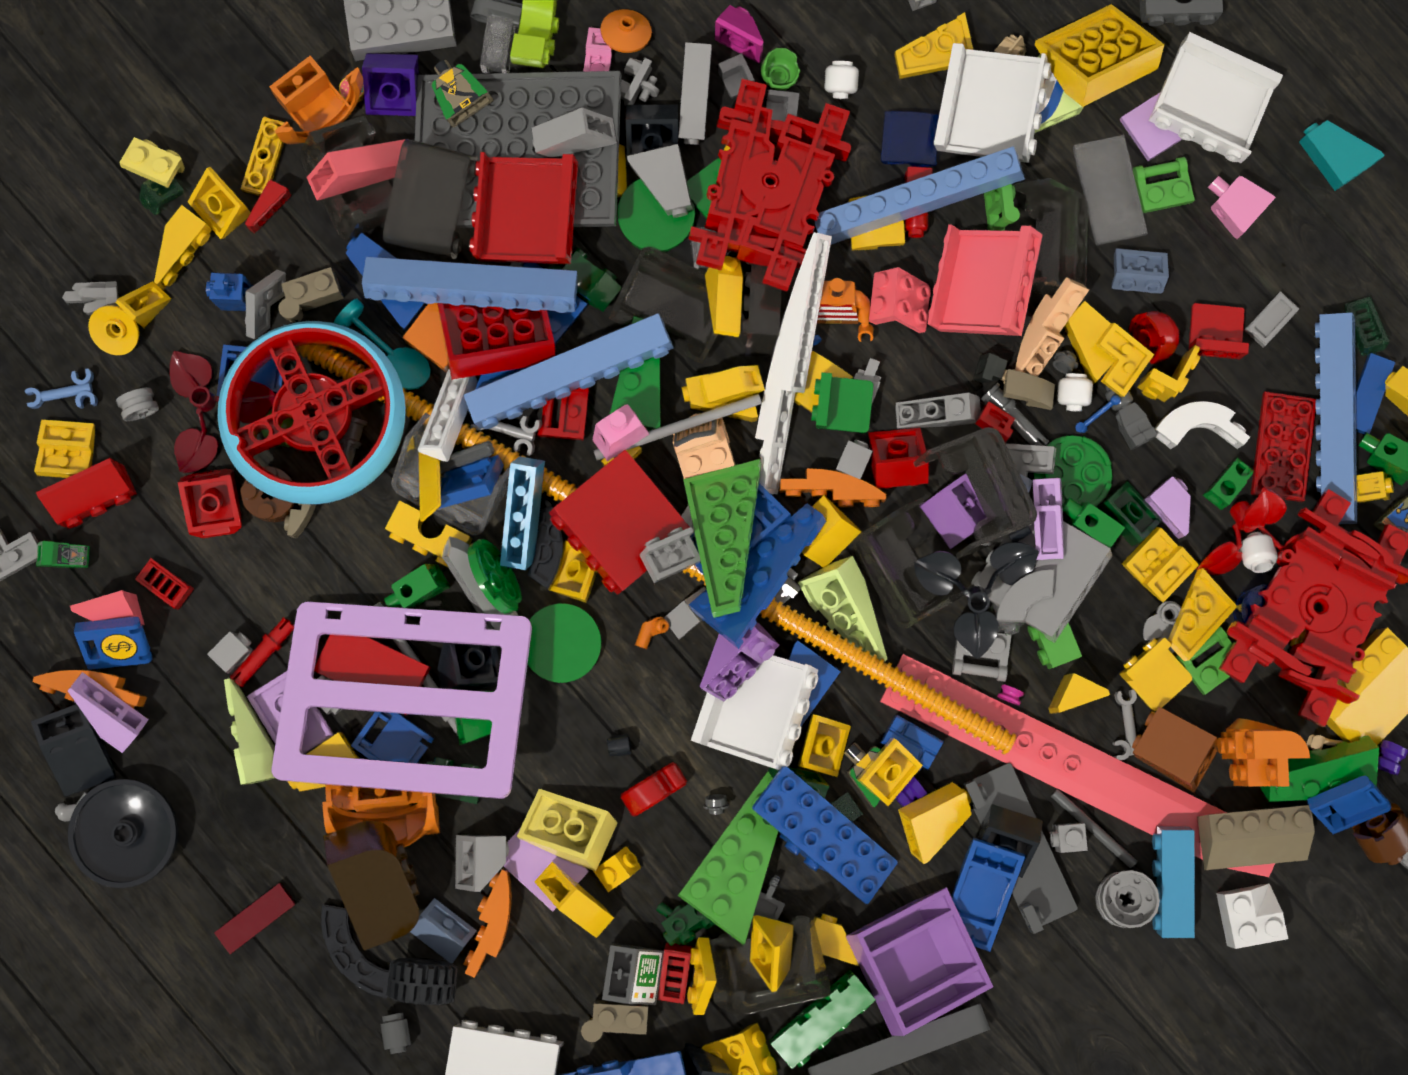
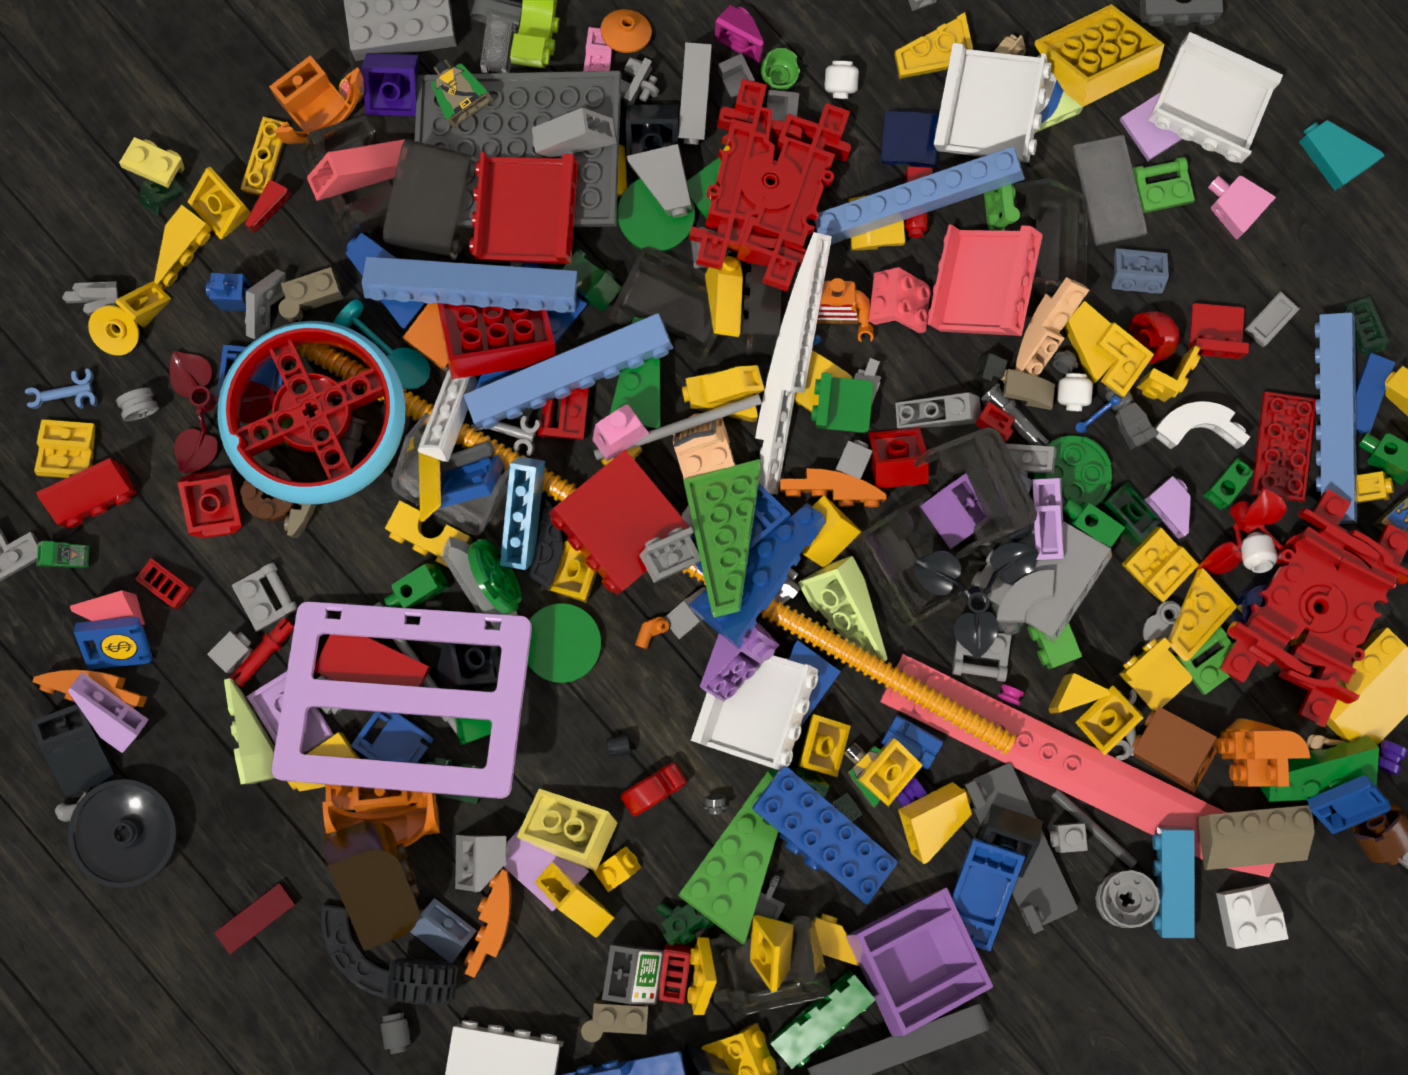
none -> light grey plate [232,562,298,632]
none -> yellow slope [1075,686,1144,755]

